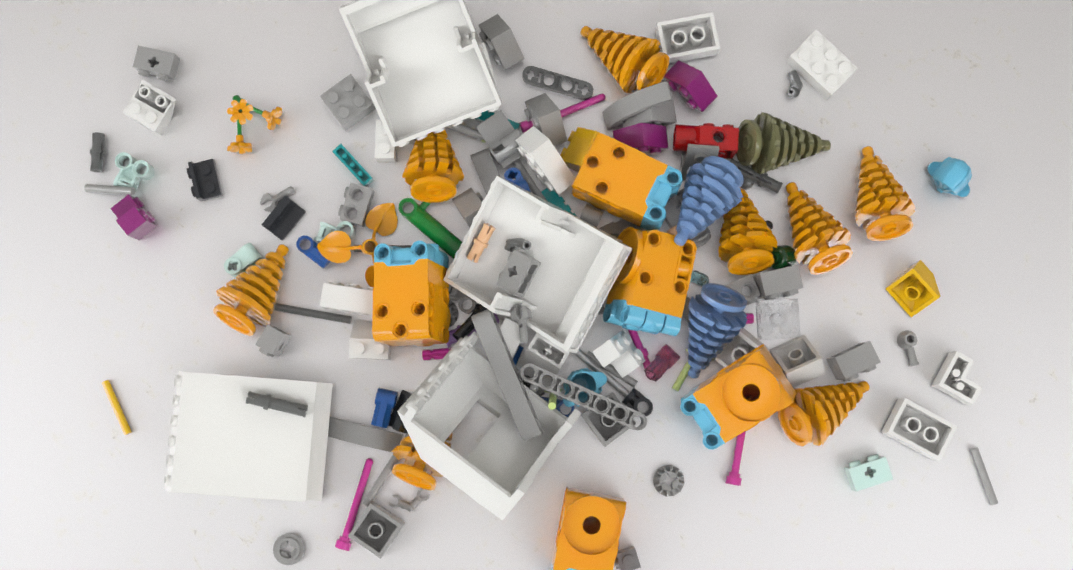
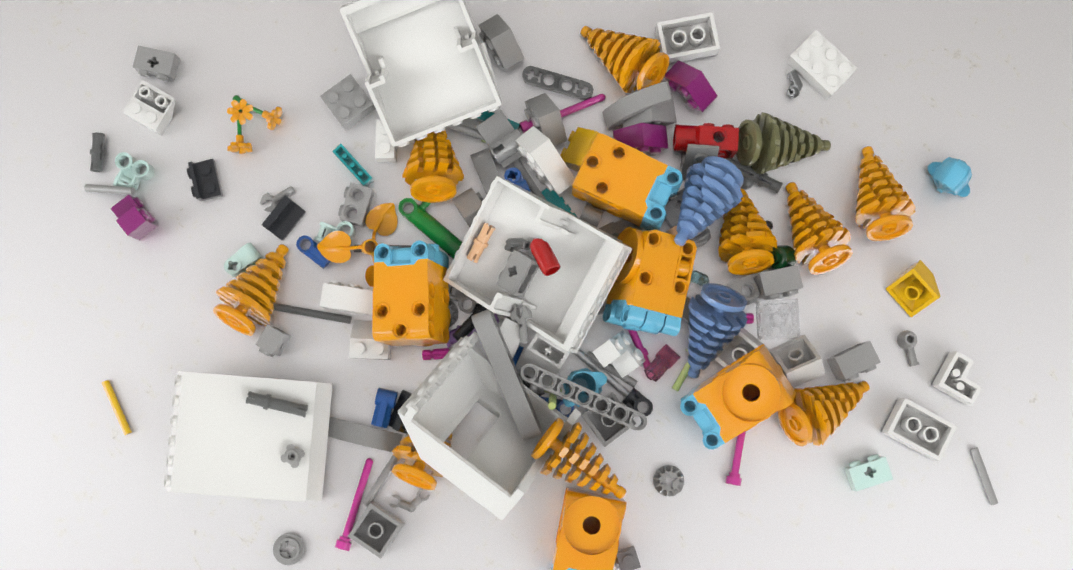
none -> light grey plate [281,444,305,468]
none -> red arm [530,238,561,276]
none -> light orange plant [531,417,626,499]

